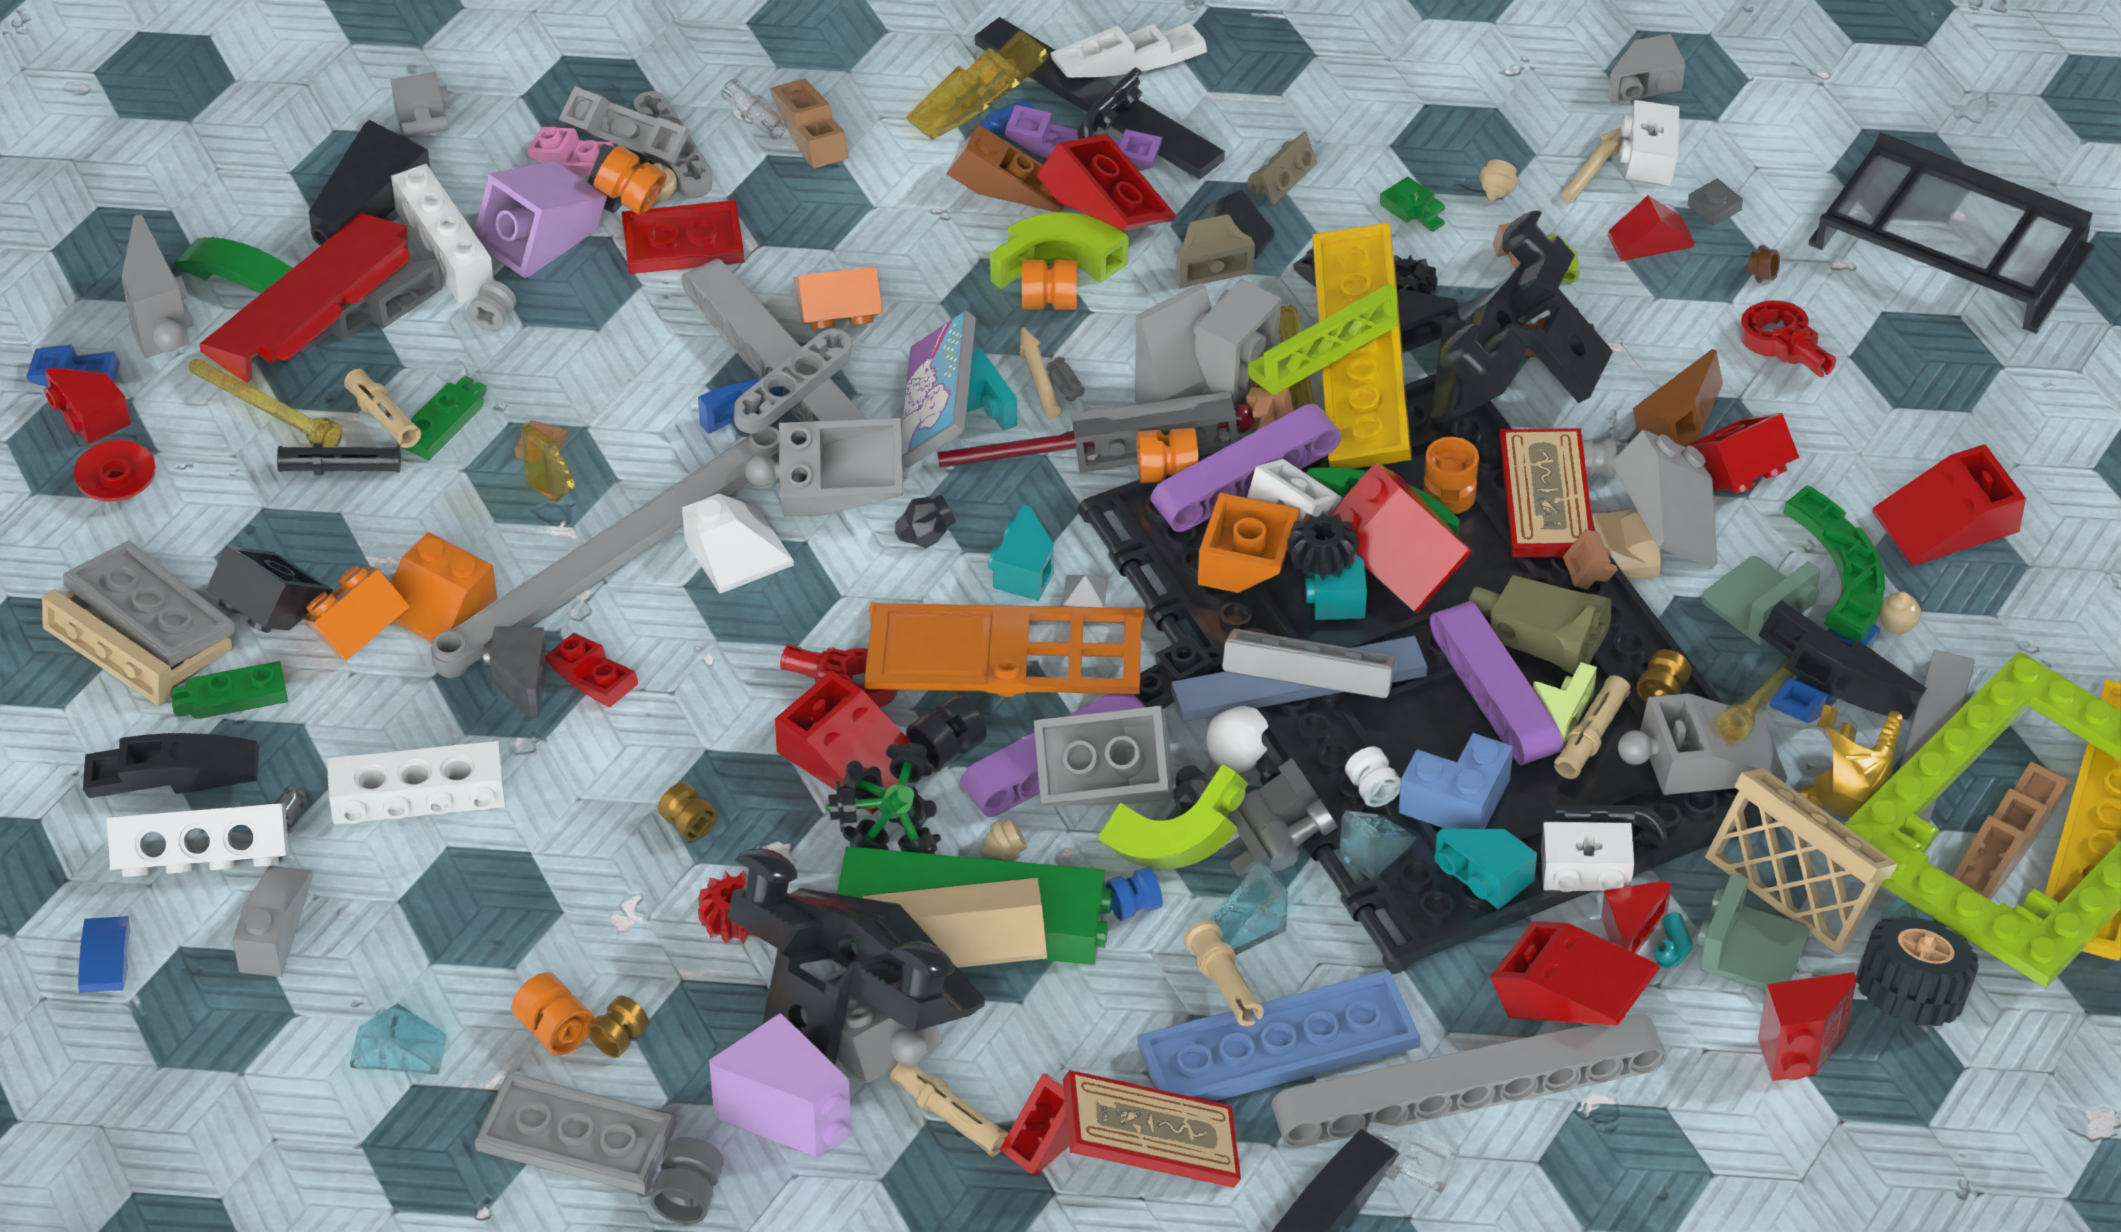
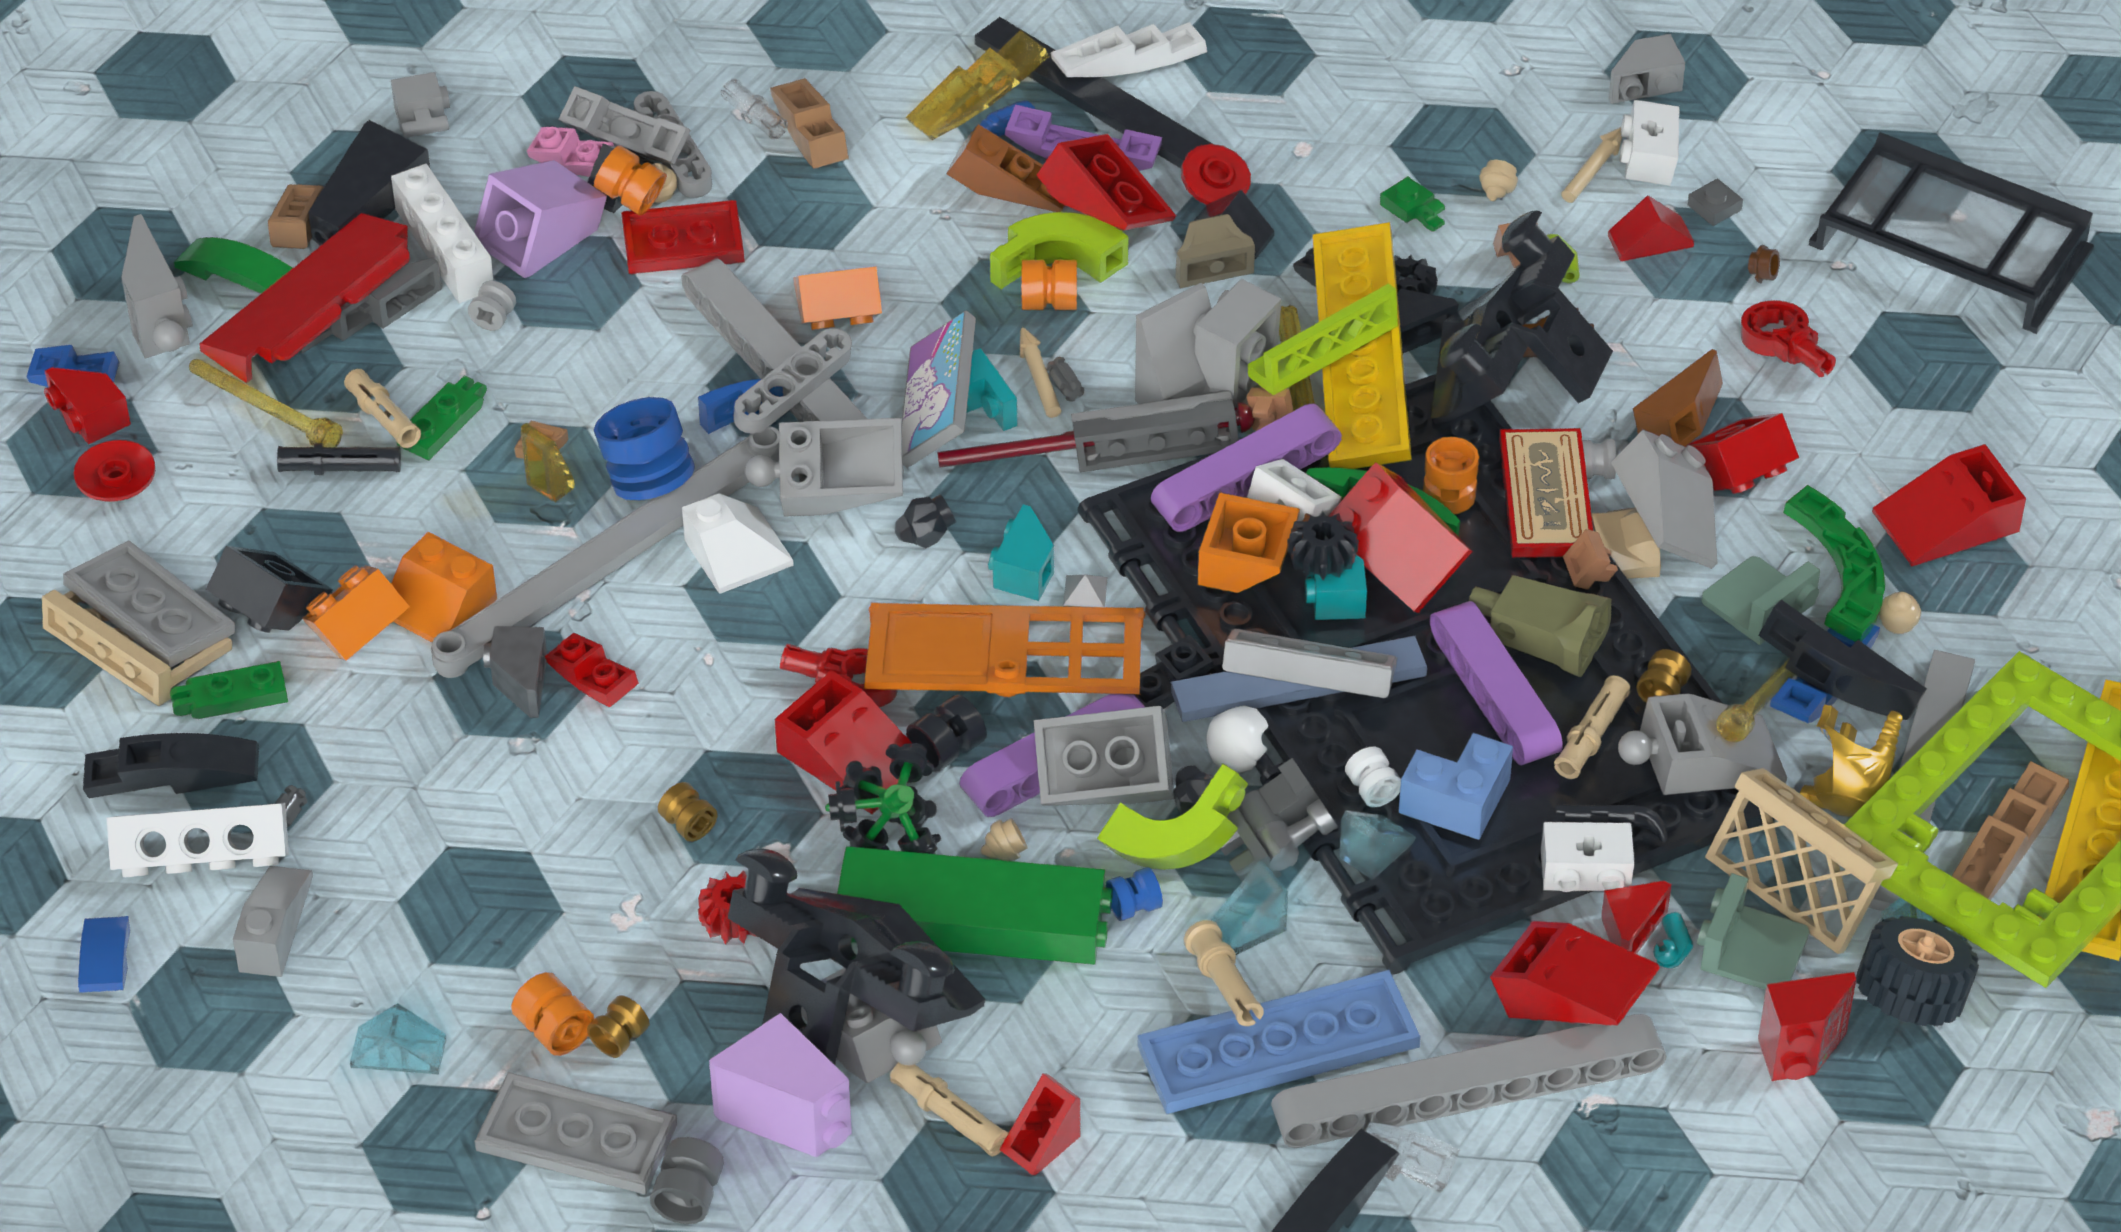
white brick [327,741,505,825] -> none
tan slope [863,878,1047,968] -> none
tile [1063,1070,1241,1188] -> none
black piece [1077,67,1143,139] -> none
orange wheel [1136,428,1198,483] -> none
dark tan hinge [1247,131,1318,205] -> none
teal slope [1435,828,1537,909] -> none
yellowish green slope [1533,662,1597,753] -> none
none -> medium nougat slope [268,184,324,249]
none -> blue wheel [594,397,695,500]
none -> red wheel [1181,144,1251,205]

